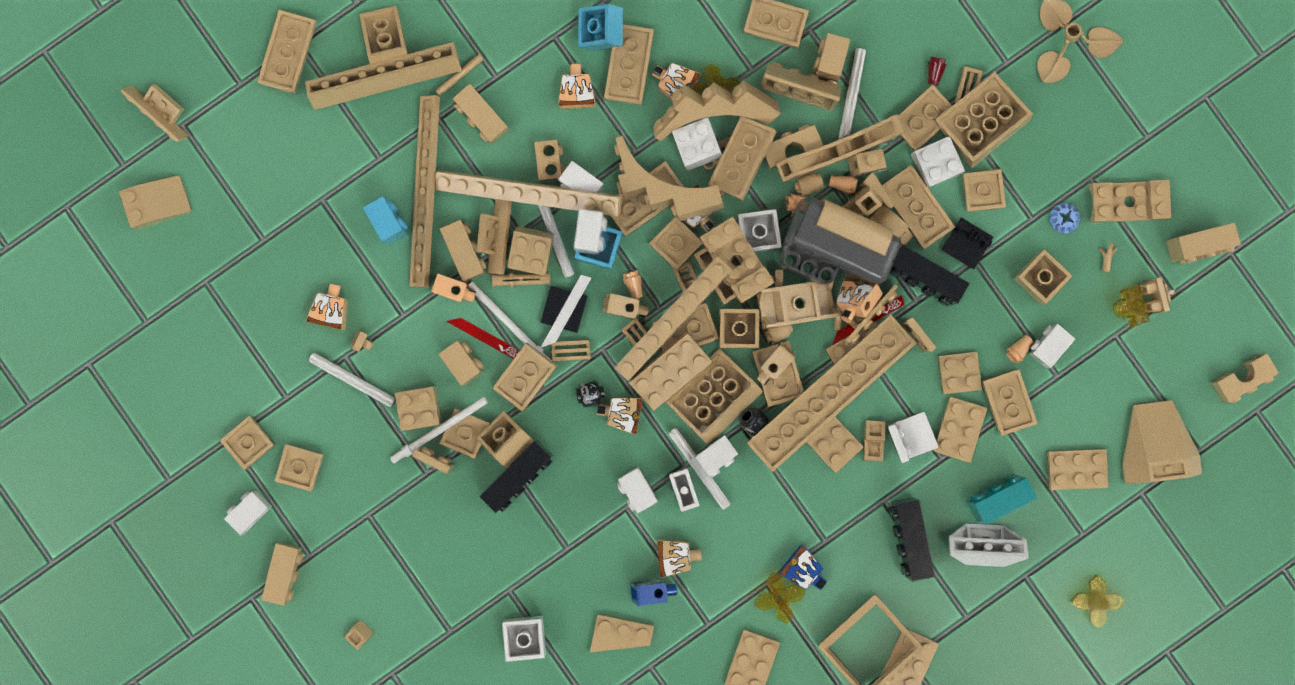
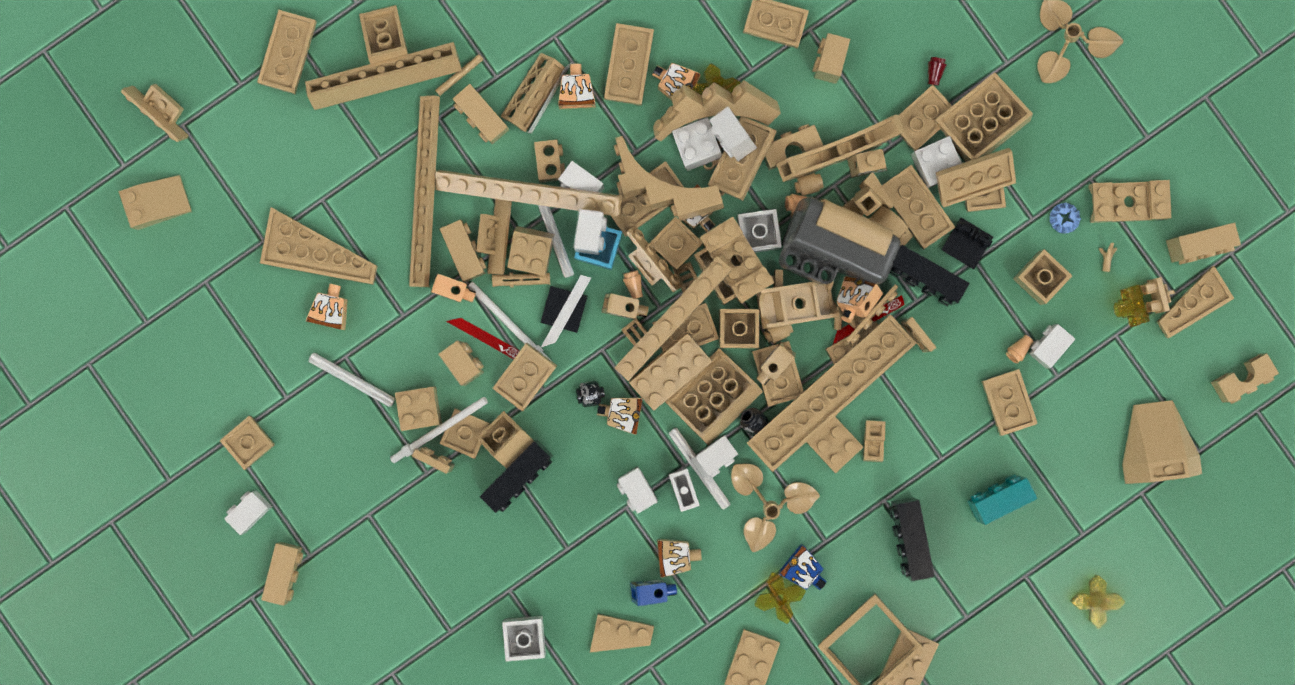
tan plate [275,444,324,492] -> none
tan slope [344,620,374,650] -> none
tan tile [350,329,373,352] -> none
medium azure brick [363,196,408,245] -> none
tan tile [551,340,591,361] -> none
medium azure brick [578,4,623,51] -> none
tan slope [760,62,841,111] -> none
light nougat cone [829,175,858,195] -> none
white axle [838,48,866,140] -> none
white bracket [888,412,938,463] -> none
tan plate [933,397,987,463] -> none
tan plate [938,352,982,394] -> none
white wedge [949,524,1029,567] -> none
tan tile [954,66,983,104] -> none
tan plate [1047,449,1108,490] -> none
none -> tan wing [260,207,378,285]
none -> tan fence [501,53,565,132]
none -> white sticker [528,62,572,133]
none -> tan bracket [626,226,682,292]
none -> white brick [709,107,757,161]
none -> tan plant [731,464,820,552]
none -> tan plate [936,148,1016,208]
none -> tan wing [1157,266,1234,338]

